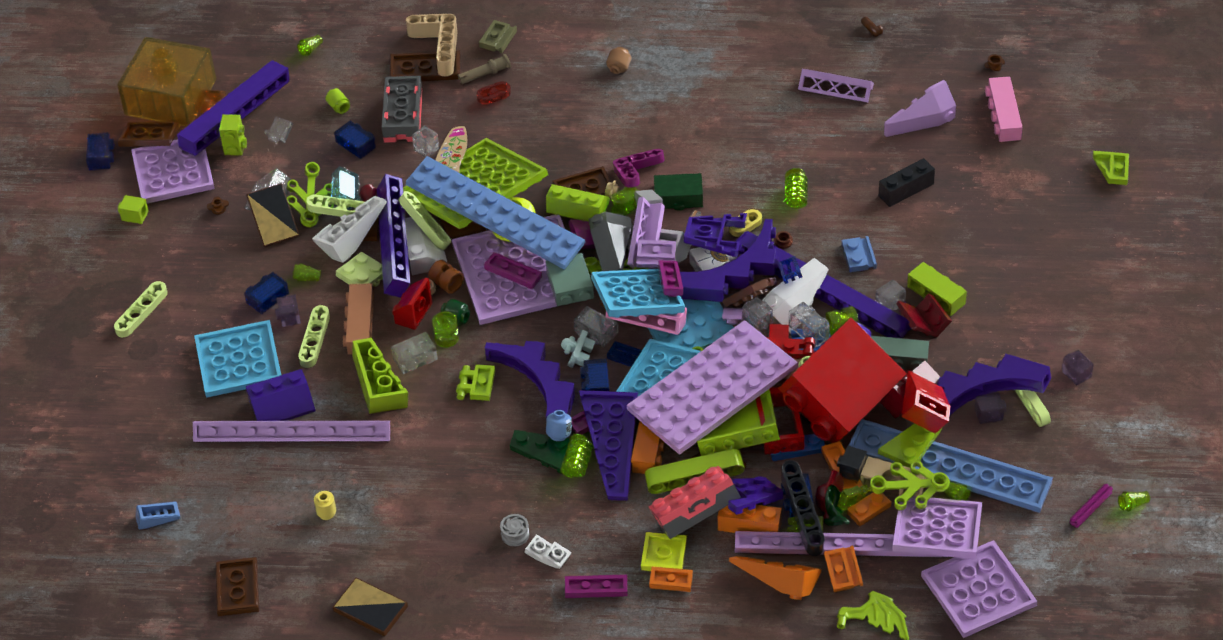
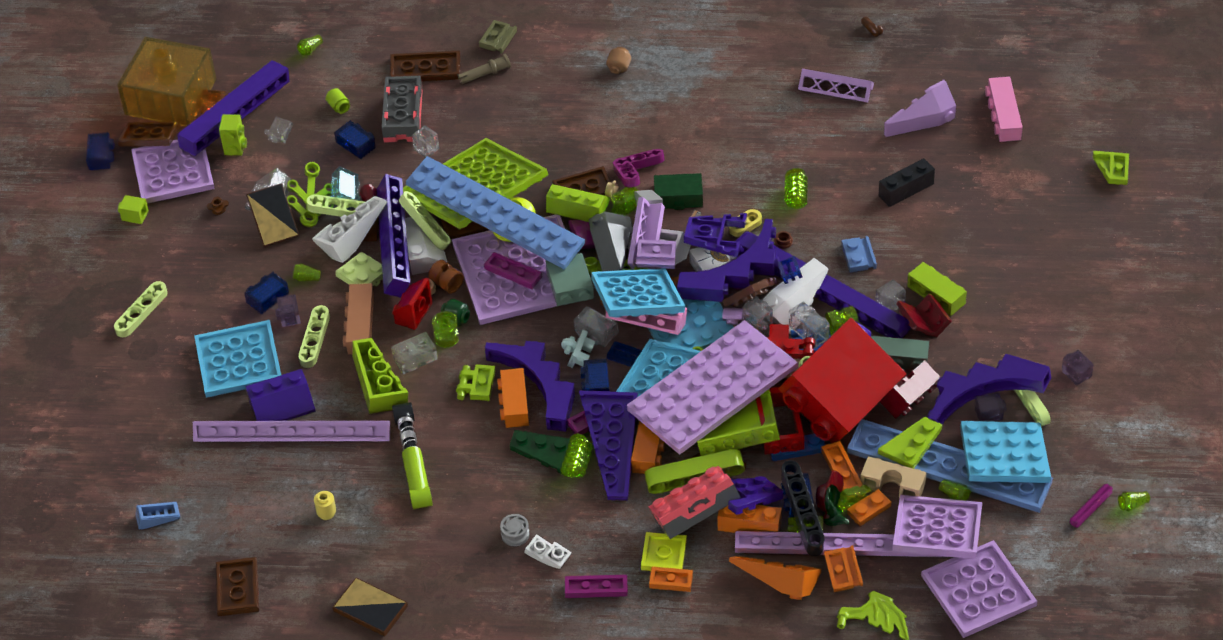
tan beam [406,14,457,76] -> none
tan sticker [436,126,468,173] -> none
clear red plate [477,81,511,105] -> none
medium blue head [546,410,572,441] -> none
magenta plate [658,260,683,297] -> none
black brick [837,446,867,481] -> none
lime plant [870,461,950,510] -> none
red slope [902,371,951,434] -> none
reddish brown plate [984,54,1005,71] -> none
none -> lime piece [392,402,433,510]
none -> orange brick [497,368,529,428]
none -> medium azure plate [960,421,1051,483]

